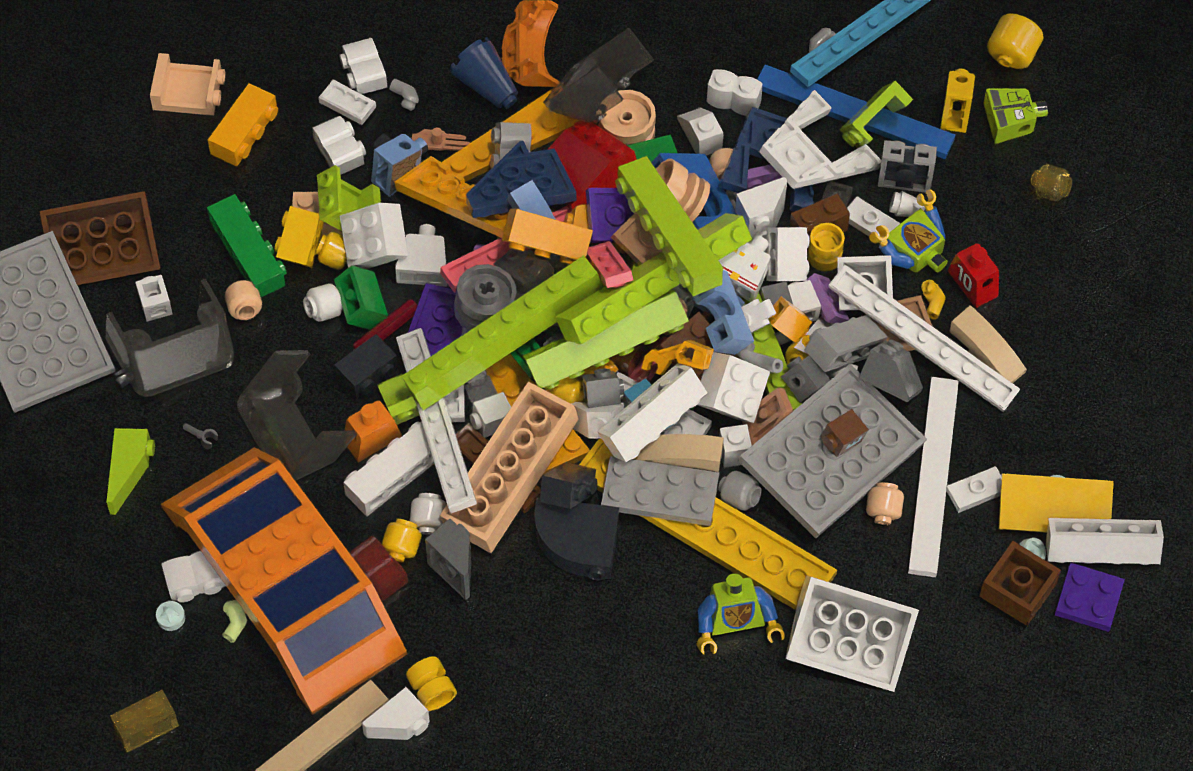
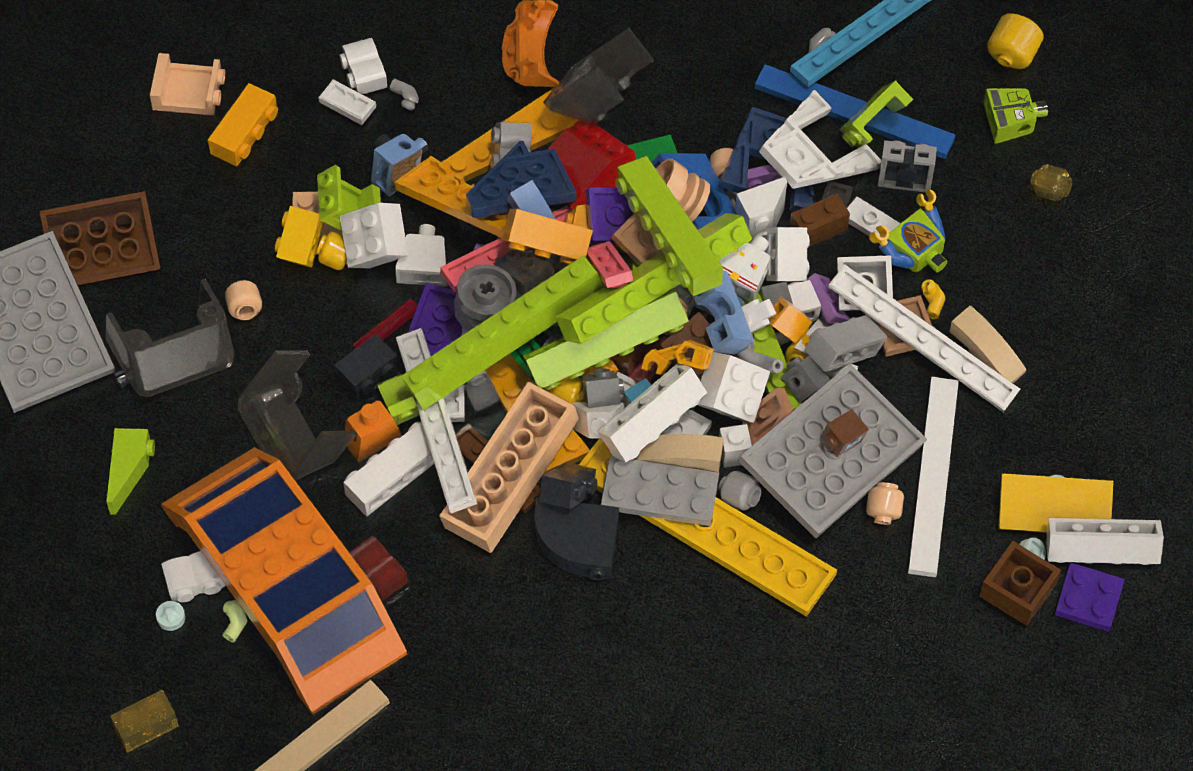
white brick [136,275,172,321] -> none
dark grey hand [183,423,218,449] -> none
green brick [207,194,287,297] -> none
white head [303,284,343,322] -> none
white brick [313,116,366,175] -> none
green brick [334,265,388,330] -> none
white slope [362,687,430,740] -> none
yellow head [382,519,422,562] -> none
yellow wheel [406,657,457,711] -> none
white head [410,493,447,535] -> none
nougat piece [412,128,470,151] -> none
dark grey slope [425,519,471,600] -> none
dark blue cone [449,38,518,109] -> none
white brick [470,392,511,438] -> none
light nougat wheel [599,90,656,145] -> none
white slope [677,108,723,155] -> none
torso [697,574,784,655] -> none
white brick [707,70,763,116] -> none
white slope [785,575,919,692] -> none
yellow wheel [808,223,845,271] -> none
dark grey slope [859,340,923,402] -> none
white cone [889,191,925,217] -> none
yellow torso [940,69,975,133] -> none
white plate [946,466,1001,513] -> none
red torso [948,244,999,308] -> none

